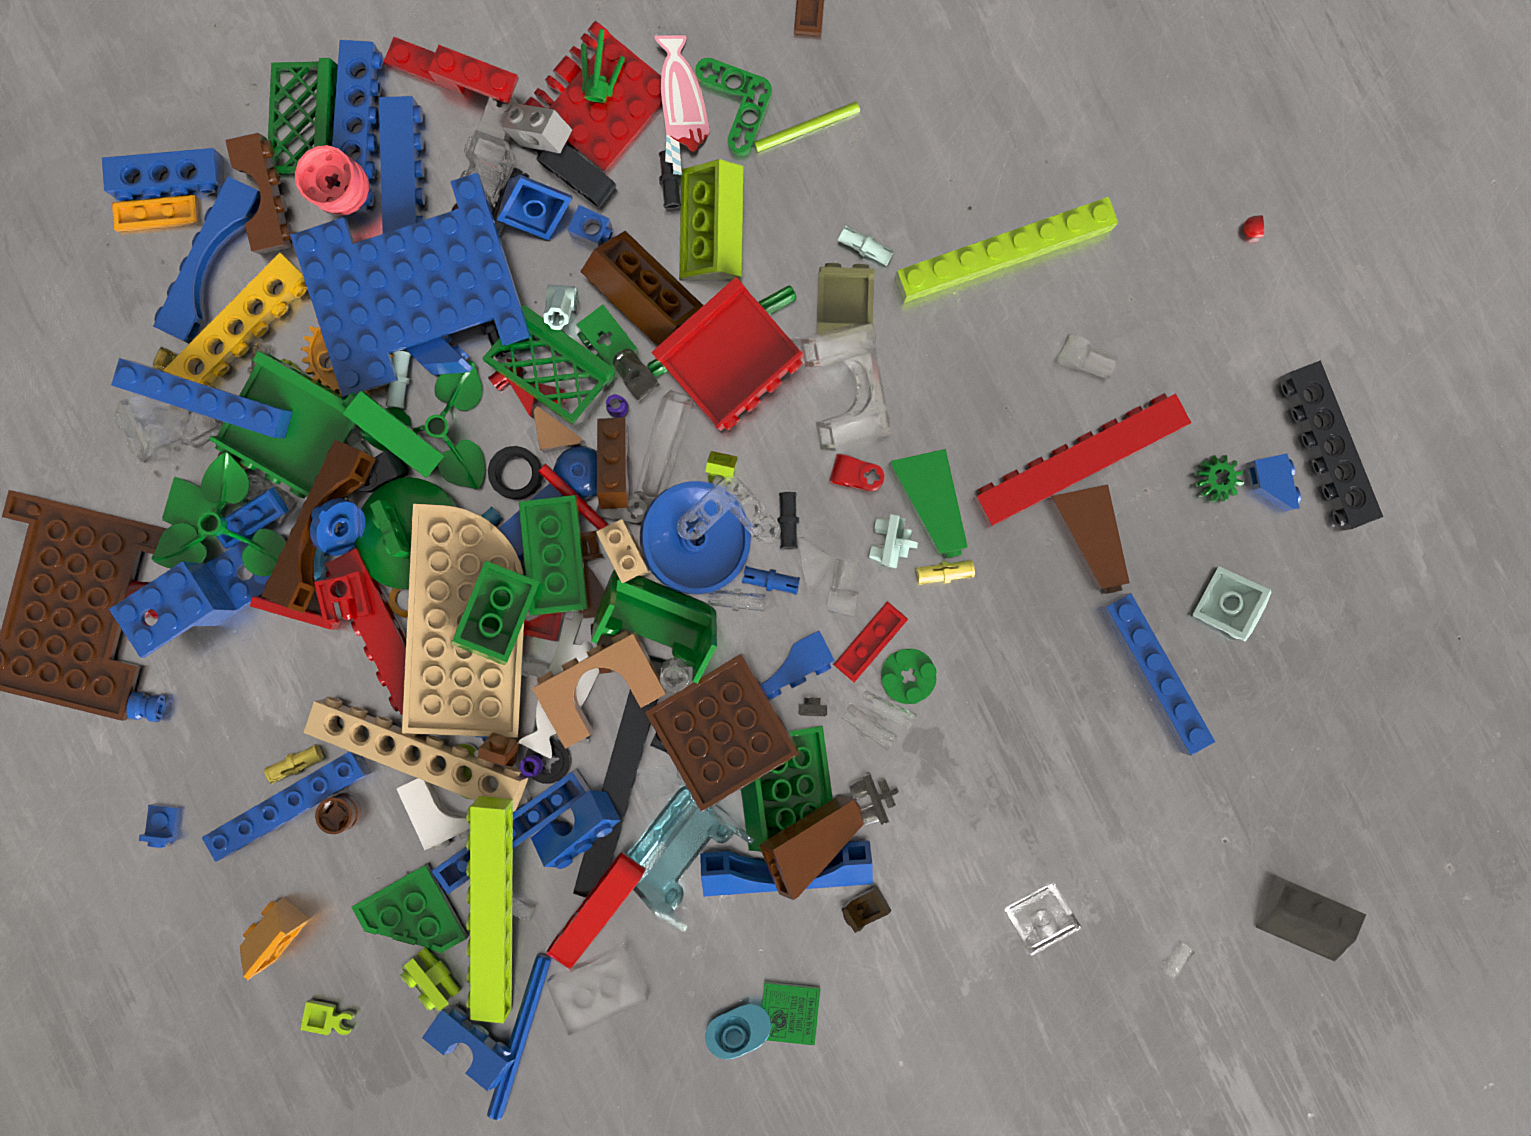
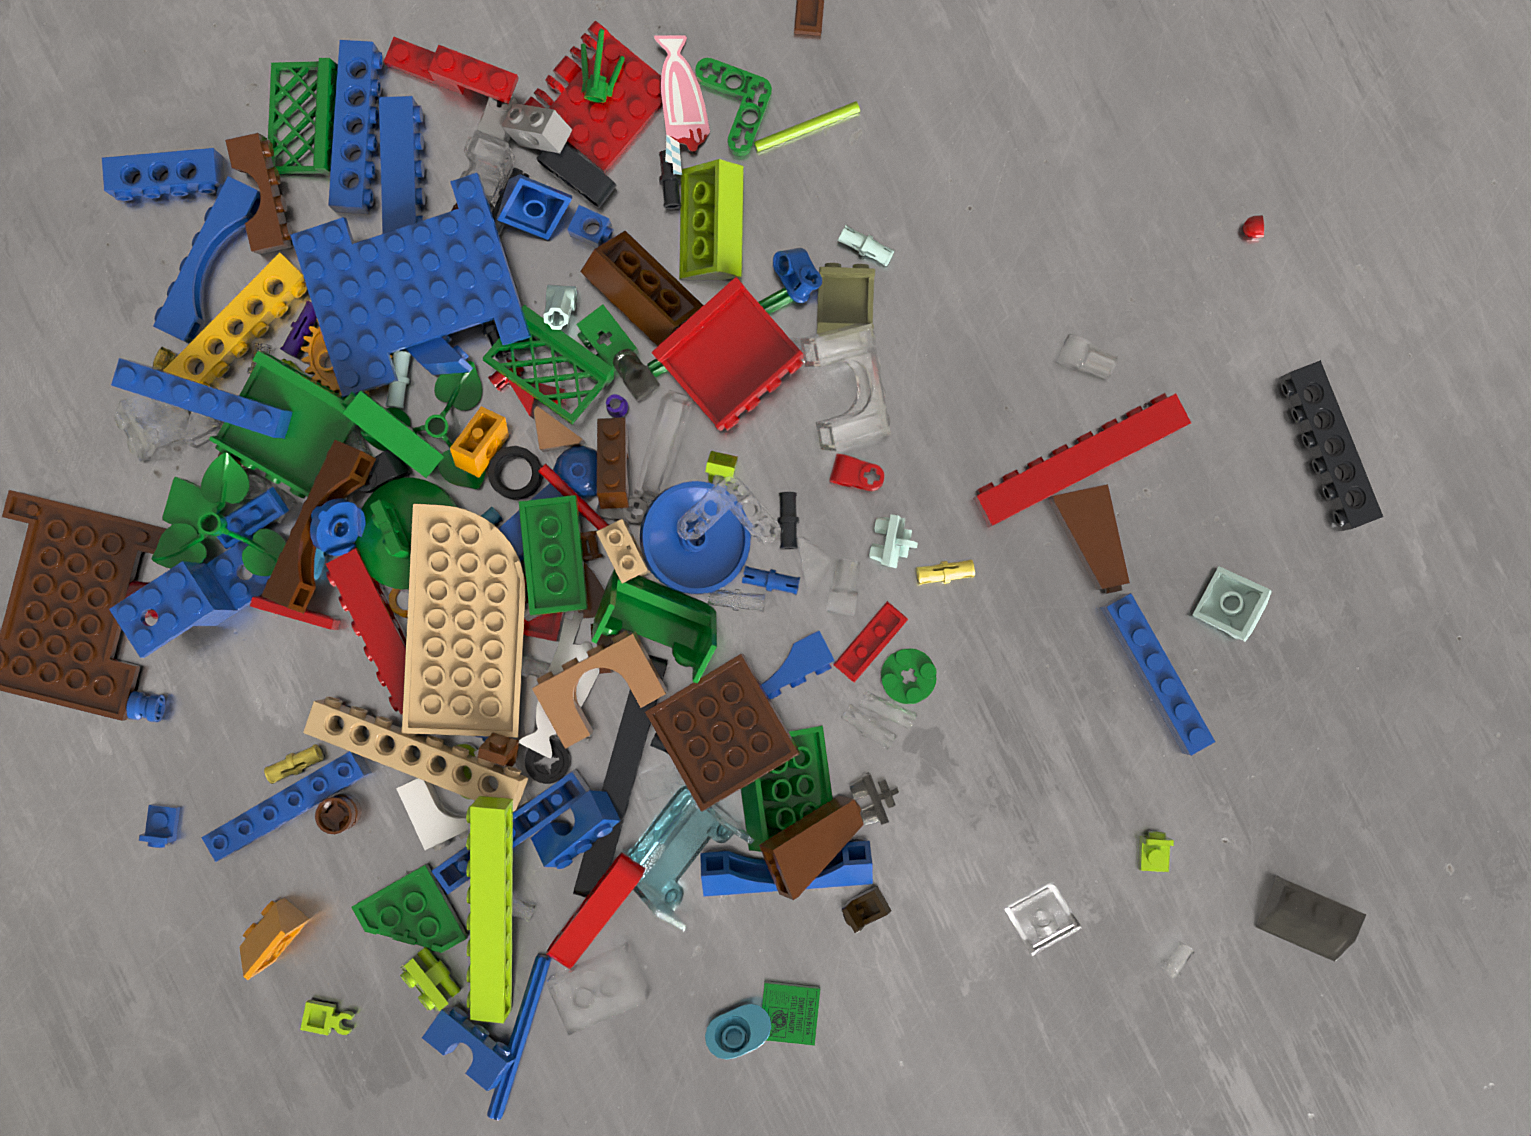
light orange tile [112,195,200,232] -> none
coral wheel [295,145,369,216] -> none
red brick [314,571,373,625] -> none
green slope [451,560,540,665] -> none
dark purple pin [520,755,543,777] -> none
clear wheel [660,658,689,693] -> none
clear smoke plate [797,697,827,717] -> none
green slope [889,449,968,558] -> none
lime brick [895,197,1118,303] -> none
green gear [1194,455,1243,502] -> none
blue slope [1247,453,1301,511] -> none
none -> dark purple pin [280,301,317,358]
none -> light orange brick [450,406,509,477]
none -> blue piece [773,248,822,303]
none -> lime bracket [1138,831,1174,872]

